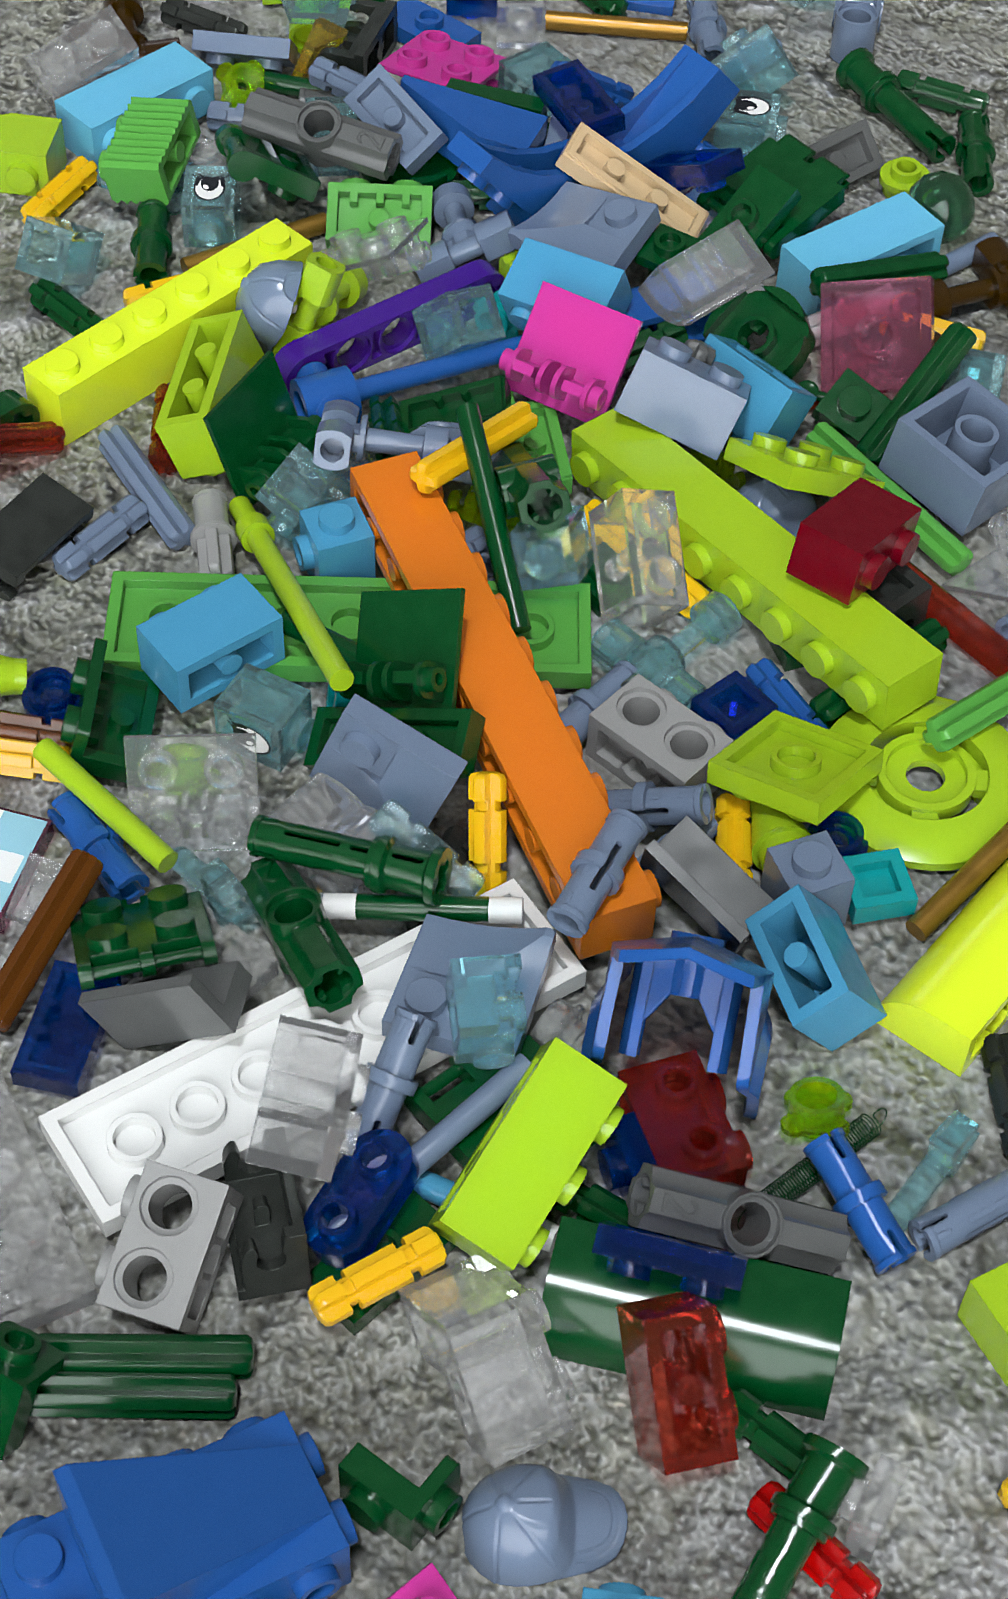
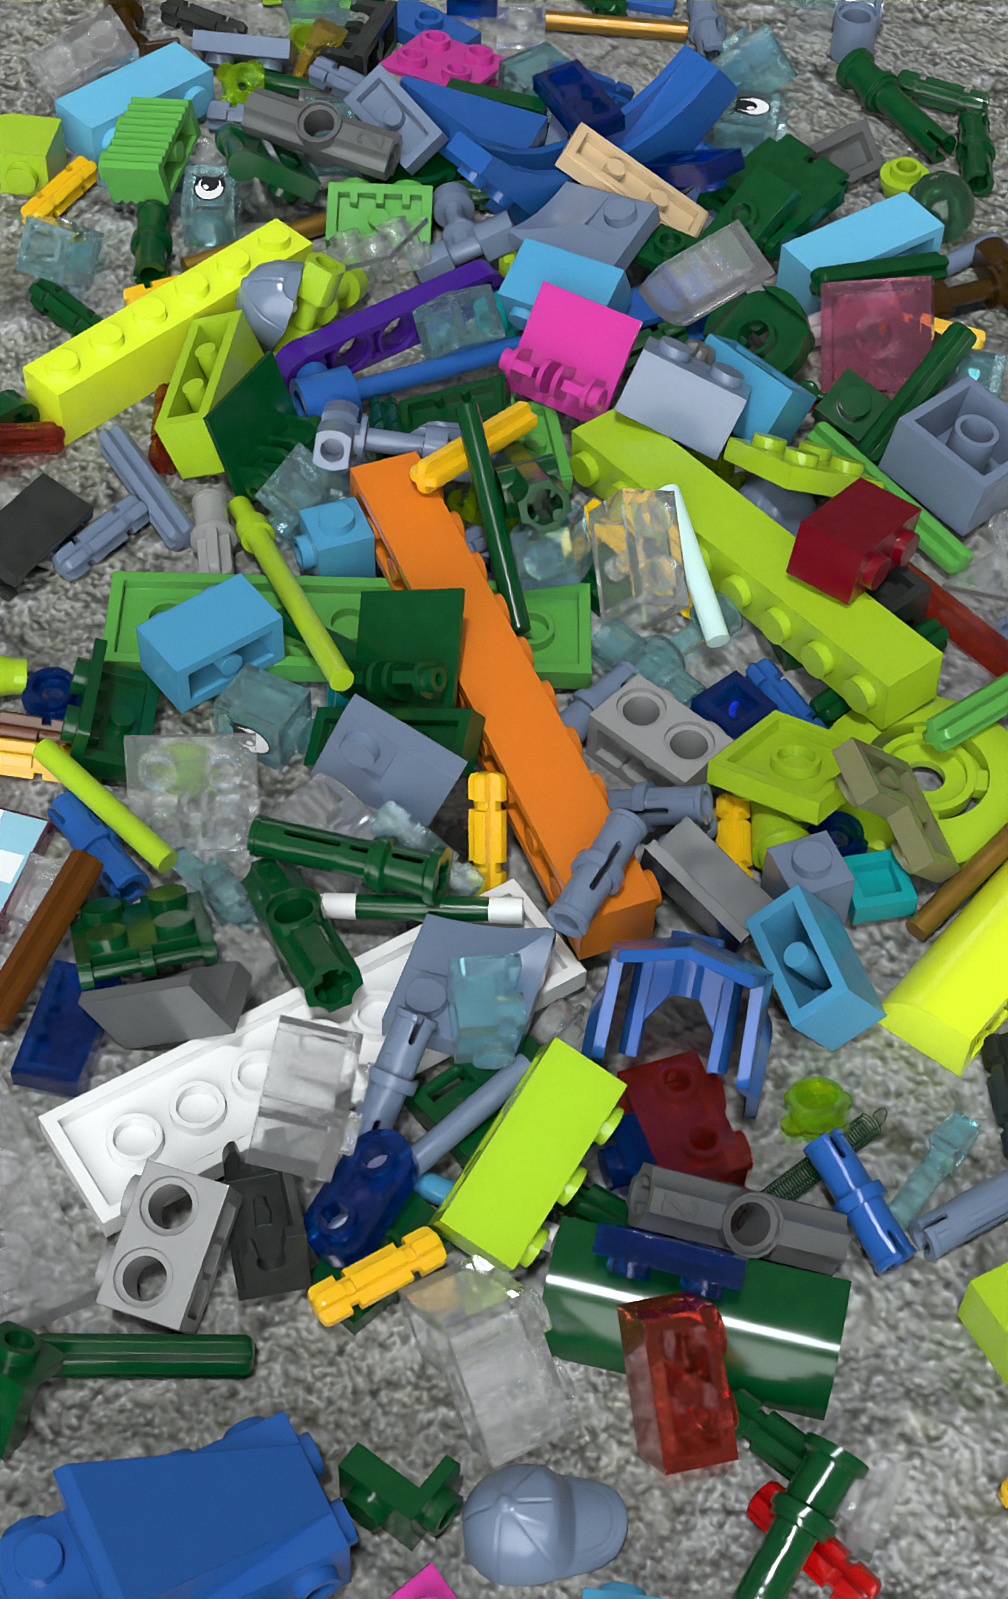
dark green axle [29,1371,237,1419] -> none
none -> light aqua bar [657,484,730,648]
none -> olive plate [831,737,961,884]

